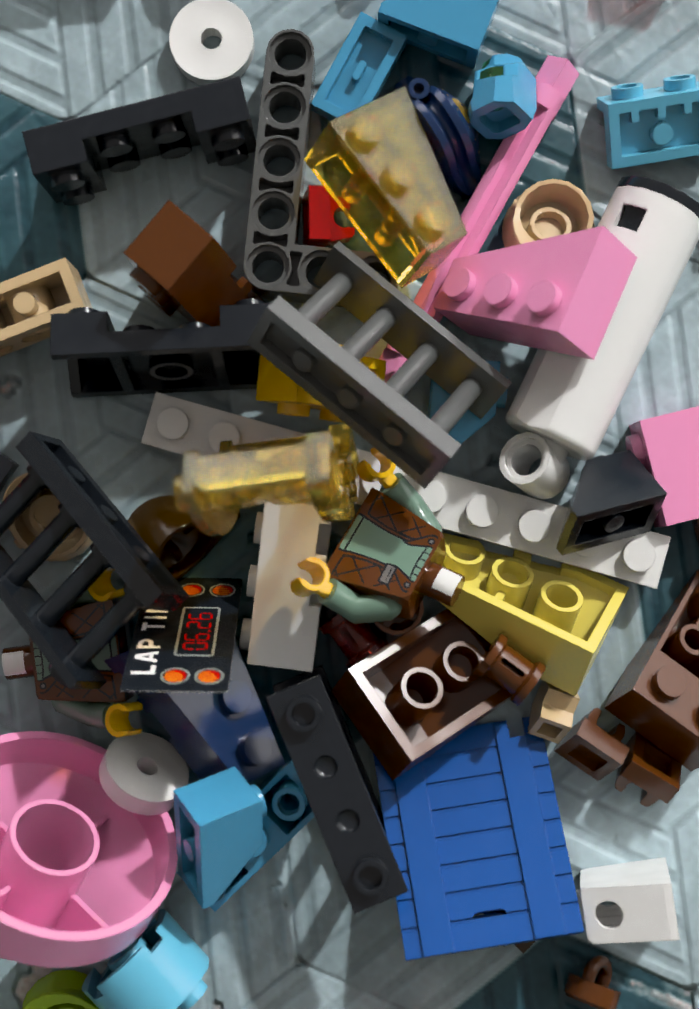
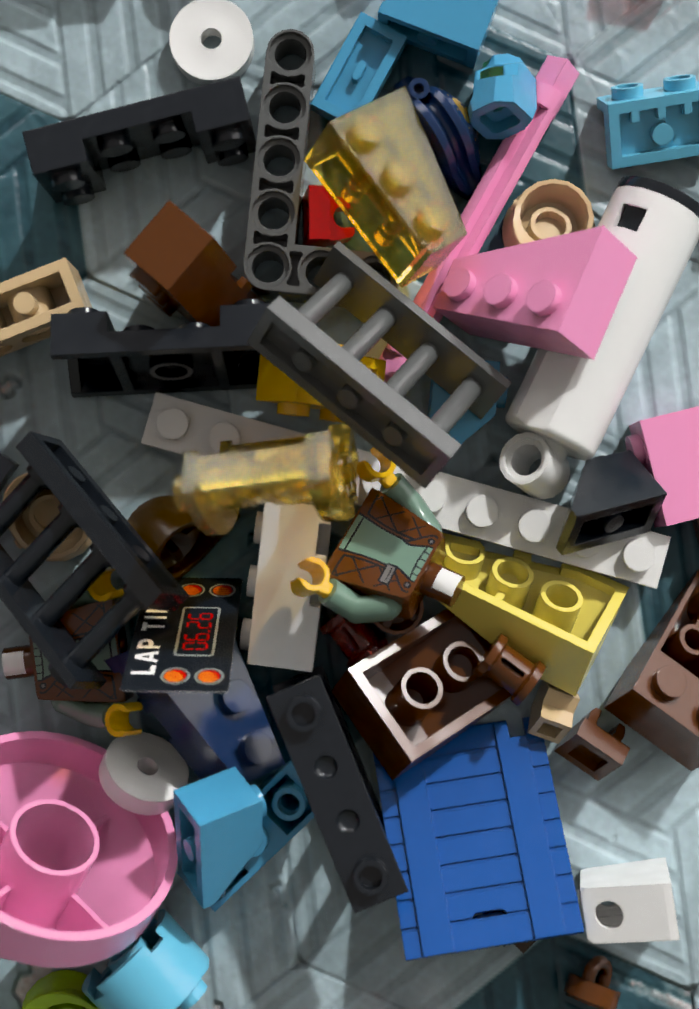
reddish brown tile [615,732,682,807] -> none

